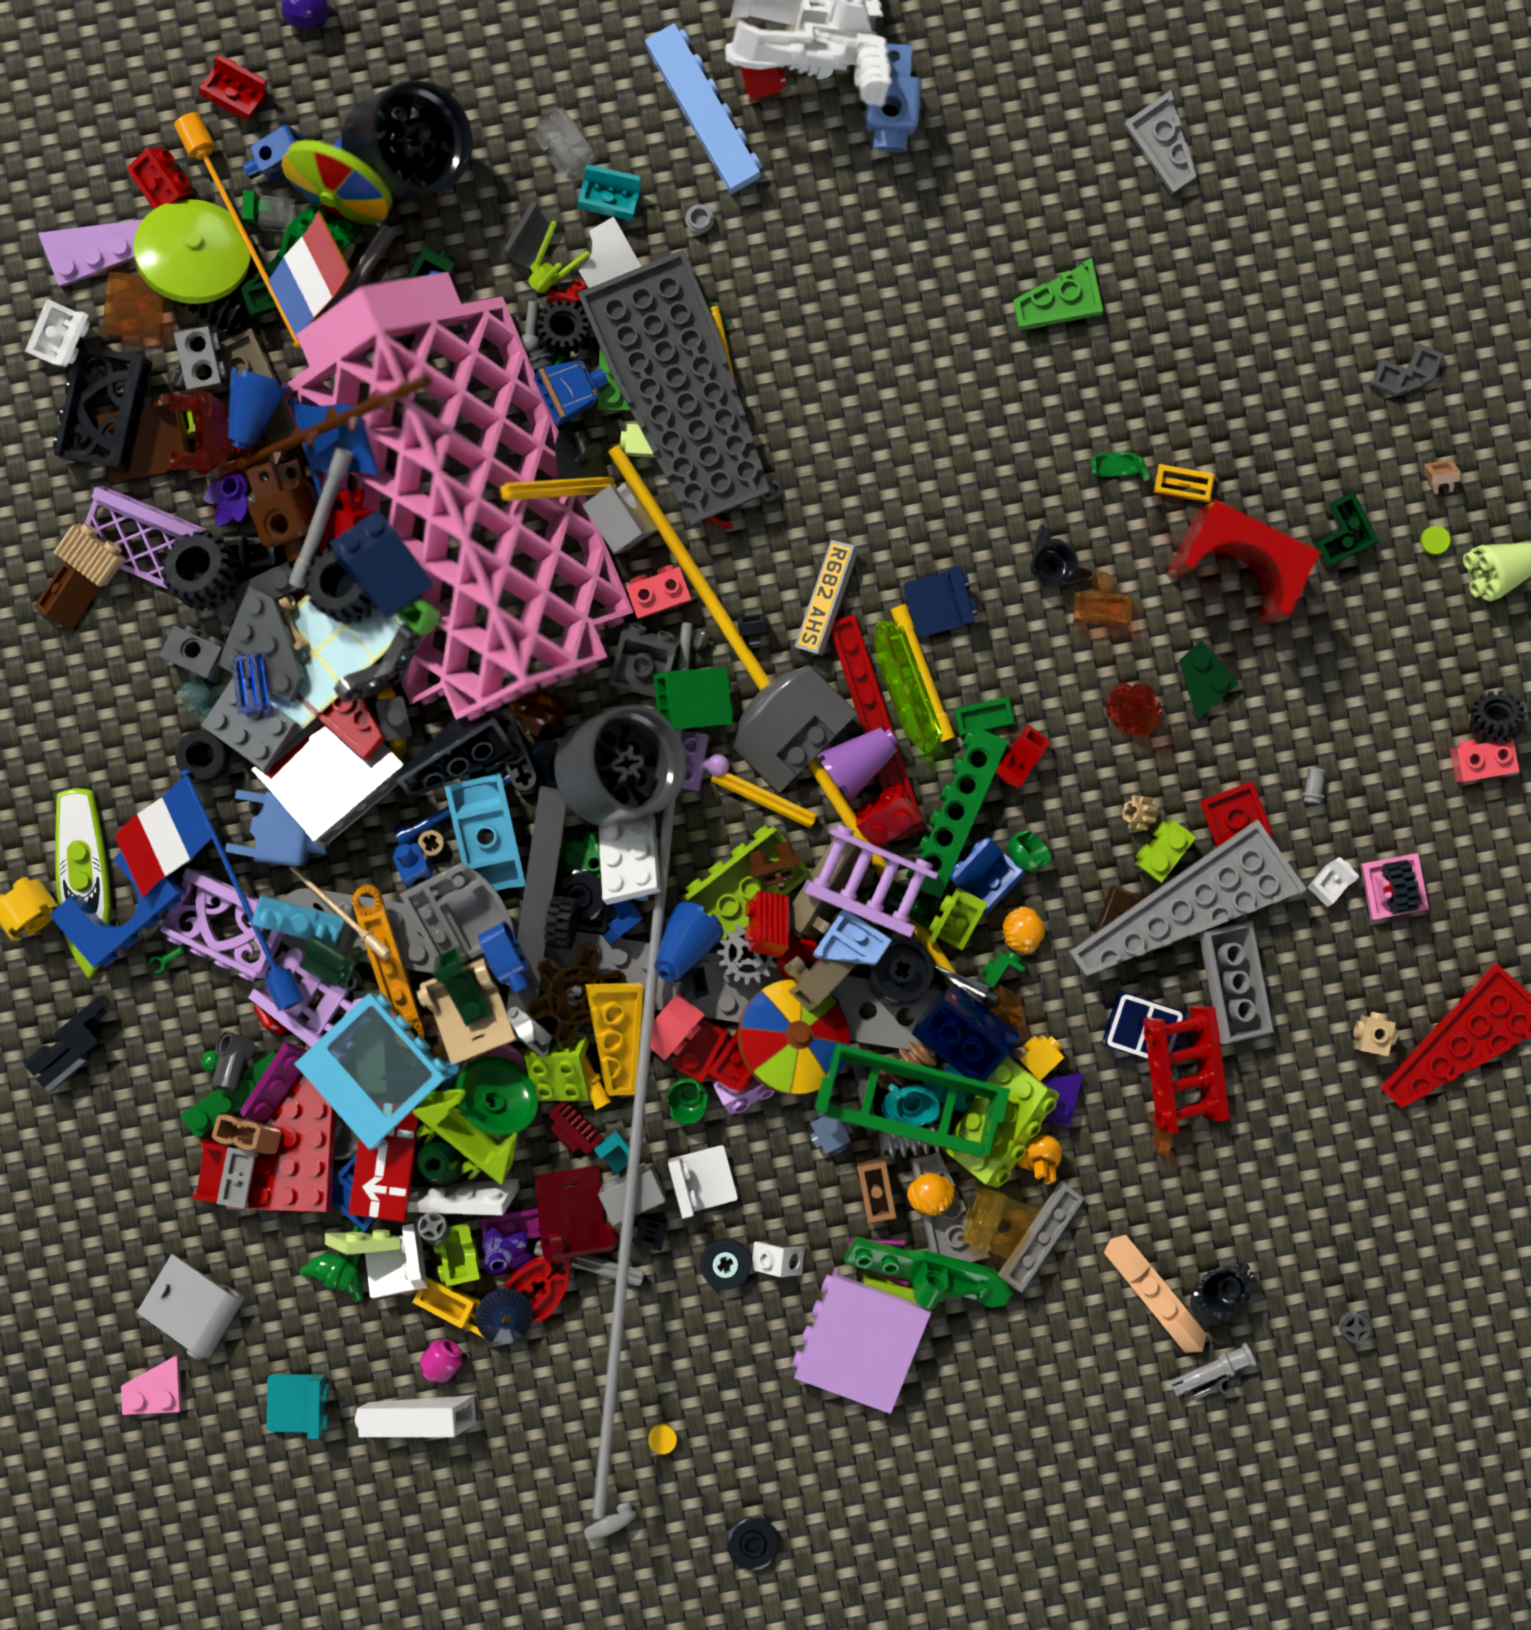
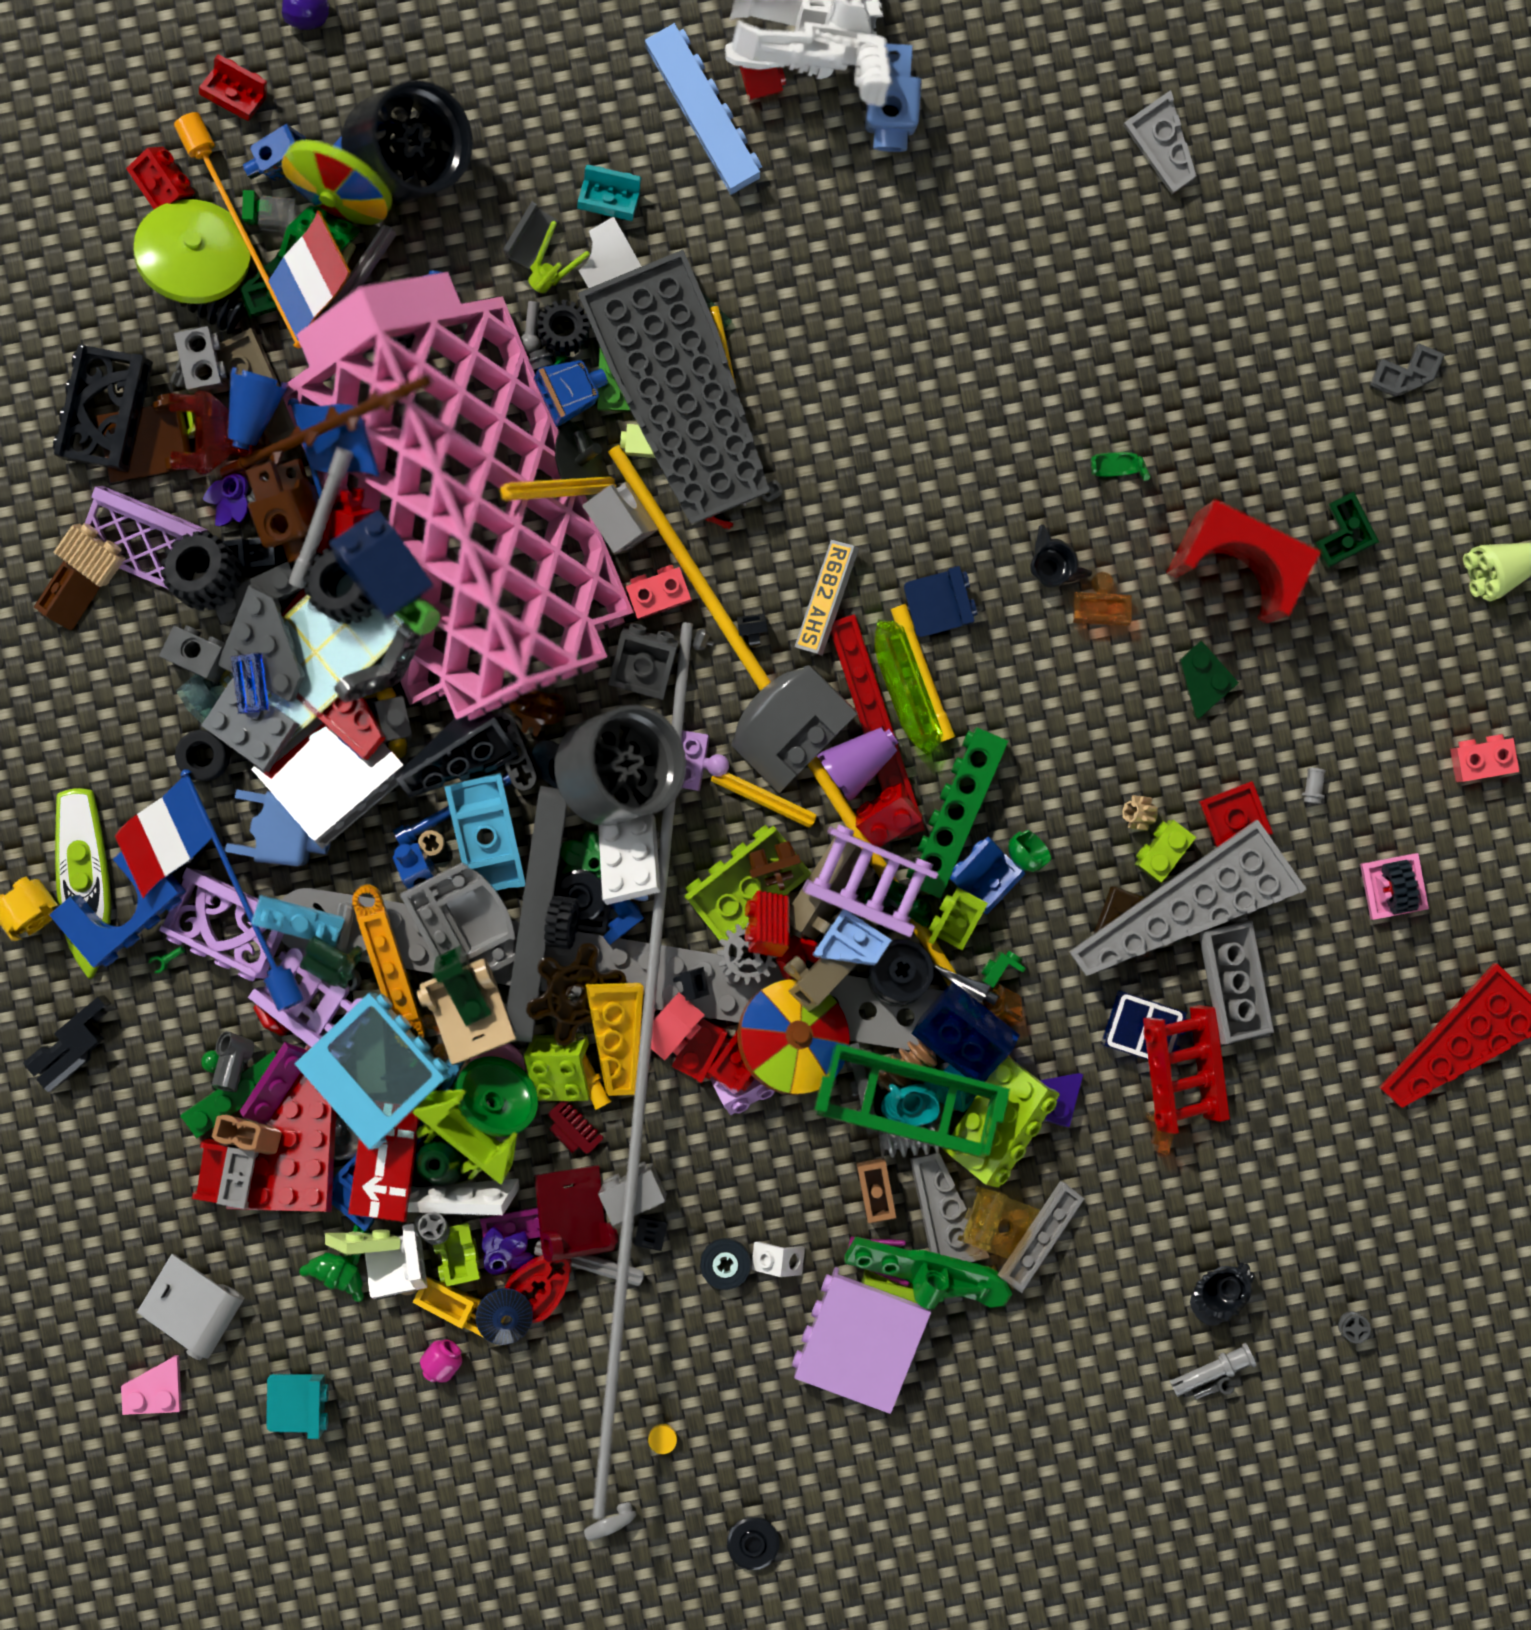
white bracket [25,299,90,367] -> none
lavender wing [38,219,143,288] -> none
clear orange slope [103,272,166,339] -> none
tan piece [279,594,307,650] -> none
tan piece [289,866,392,960] -> none
white slope [355,1396,476,1437] -> none
dark green bracket [402,247,458,280] -> none
blue piece [478,921,529,994] -> none
light grey helmet [507,1007,553,1057] -> none
clear brick [534,107,596,179] -> none
red arm [547,280,587,306] -> none
teal panel [594,1130,630,1173] -> none
green brick [653,667,733,730] -> none
blue cone [654,902,724,981] -> none
green hair [666,1077,710,1125] -> none
white bracket [668,1145,738,1219] -> none
light grey plate [685,204,714,234] -> none
sand blue brick [810,1116,853,1155] -> none
light orange hair [907,1172,954,1216] -> none
green tile [953,697,1015,737] -> none
red brick [996,724,1051,789] -> none
light orange hair [1002,907,1045,954] -> none
bright green wing [1013,258,1103,330] -> none
light orange piece [1016,1133,1062,1185] -> none
yellow brick [1018,1035,1064,1080] -> none
clear red plant [1104,682,1163,736] -> none
light nougat brick [1104,1235,1207,1353] -> none
yellow tile [1153,464,1215,503] -> none
white bracket [1308,857,1359,907] -> none
tan brick [1354,1012,1398,1057] -> none
lime tile [1420,526,1450,555] -> none
medium nougat tile [1424,460,1460,494] -> none
black tyre [1470,691,1525,744] -> none

